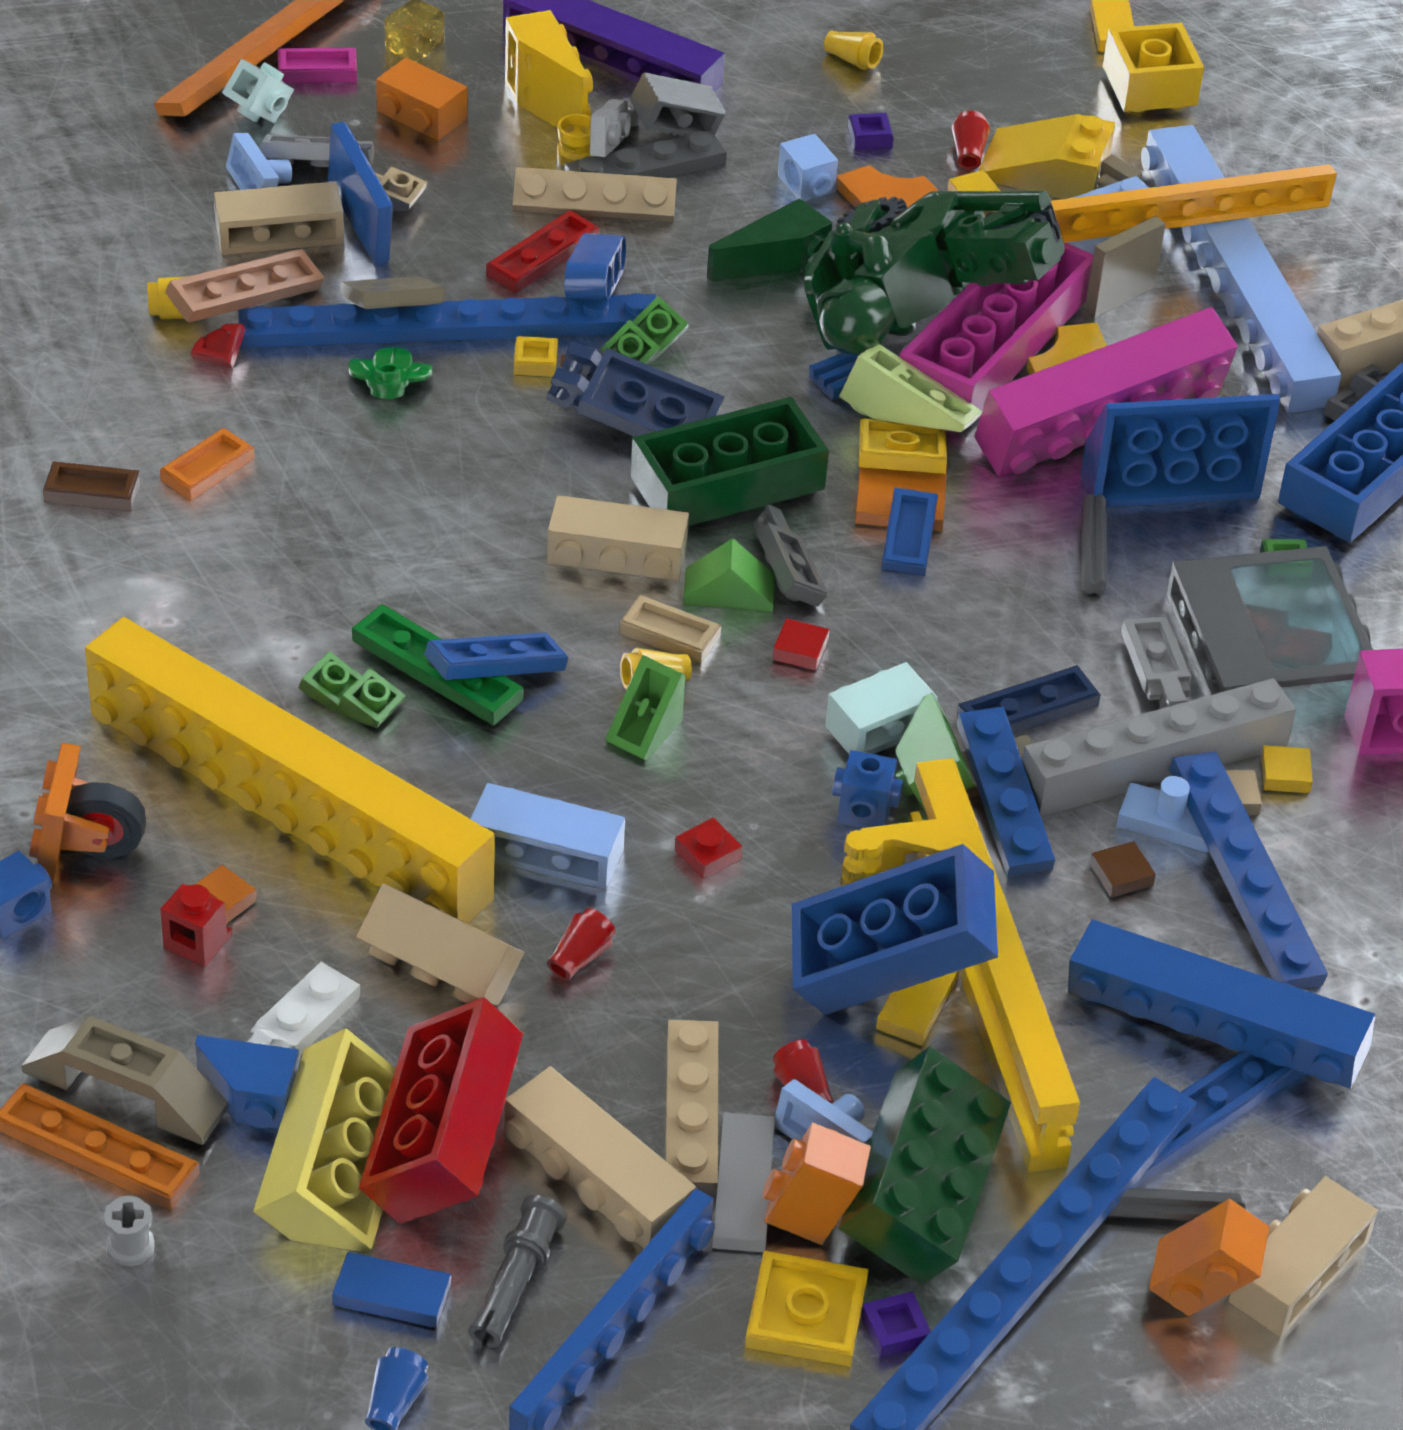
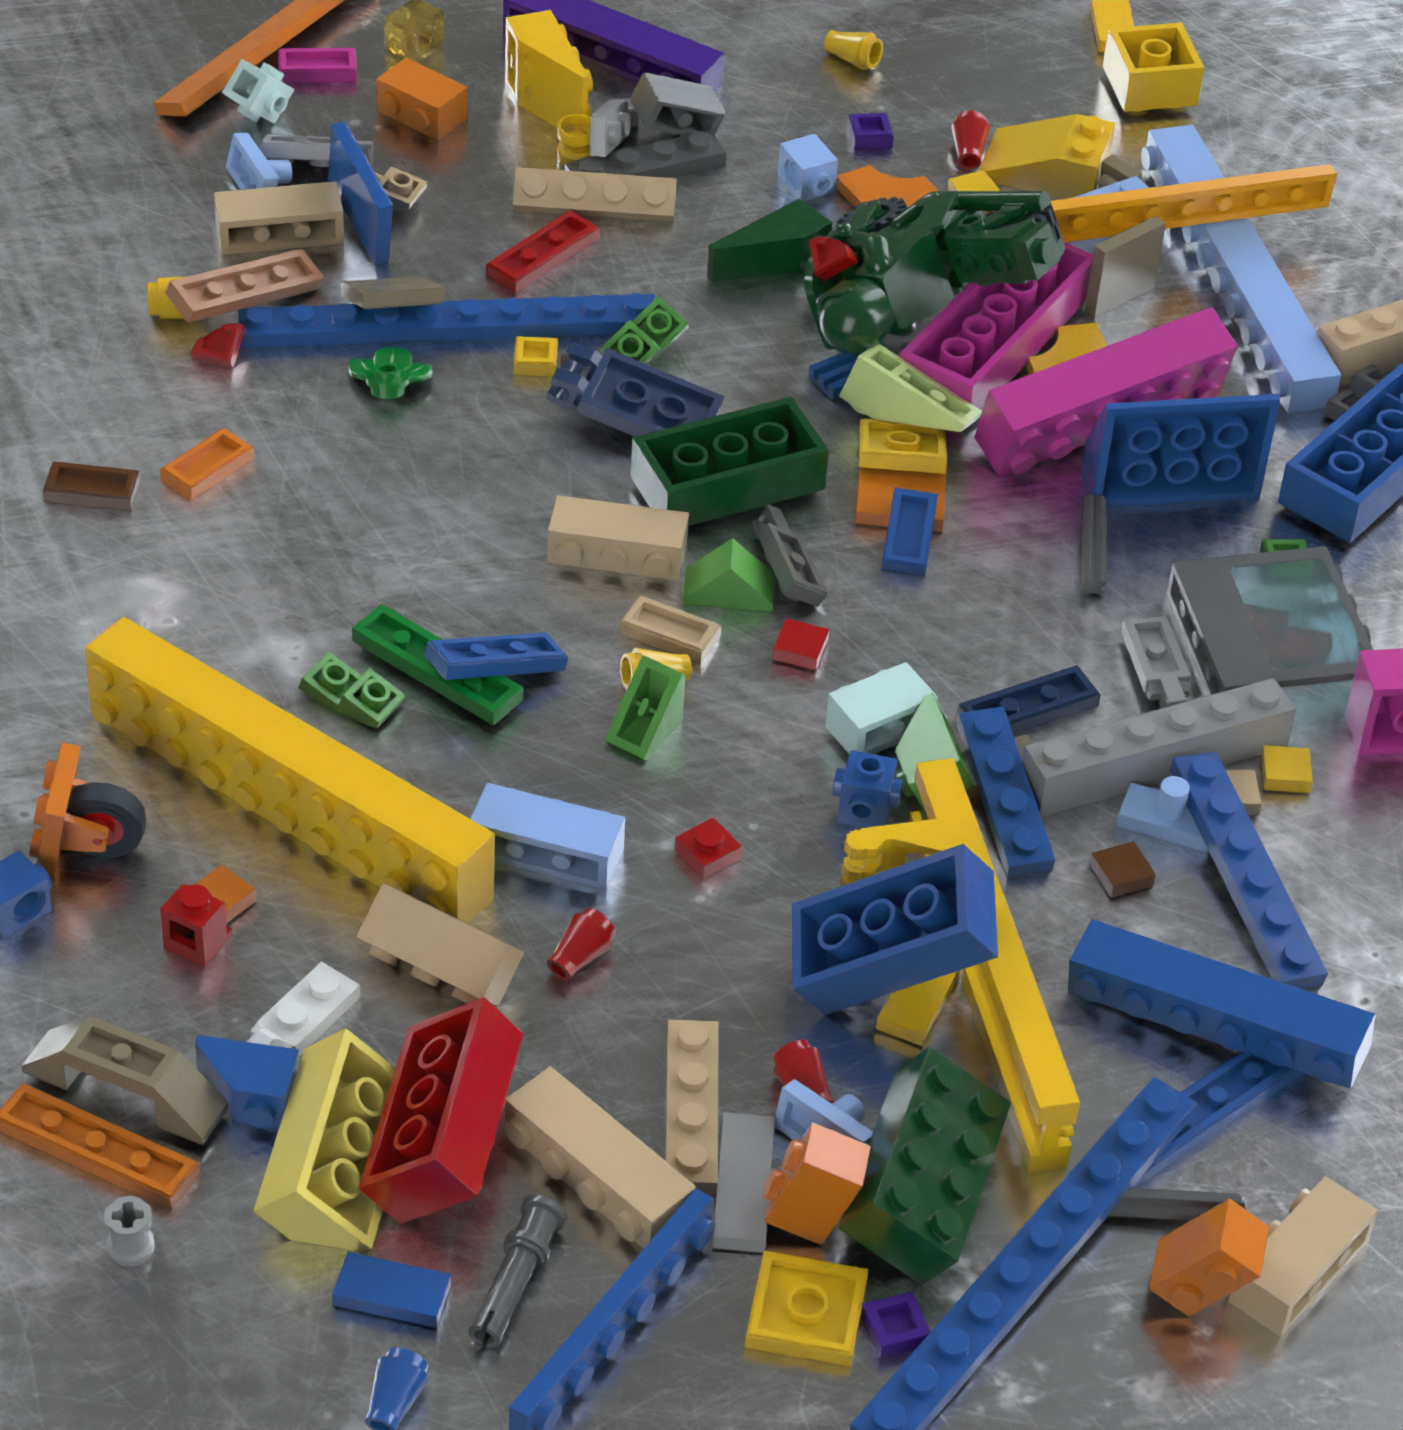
blue beam [564,233,626,301] -> none
none -> red tile [809,236,857,281]

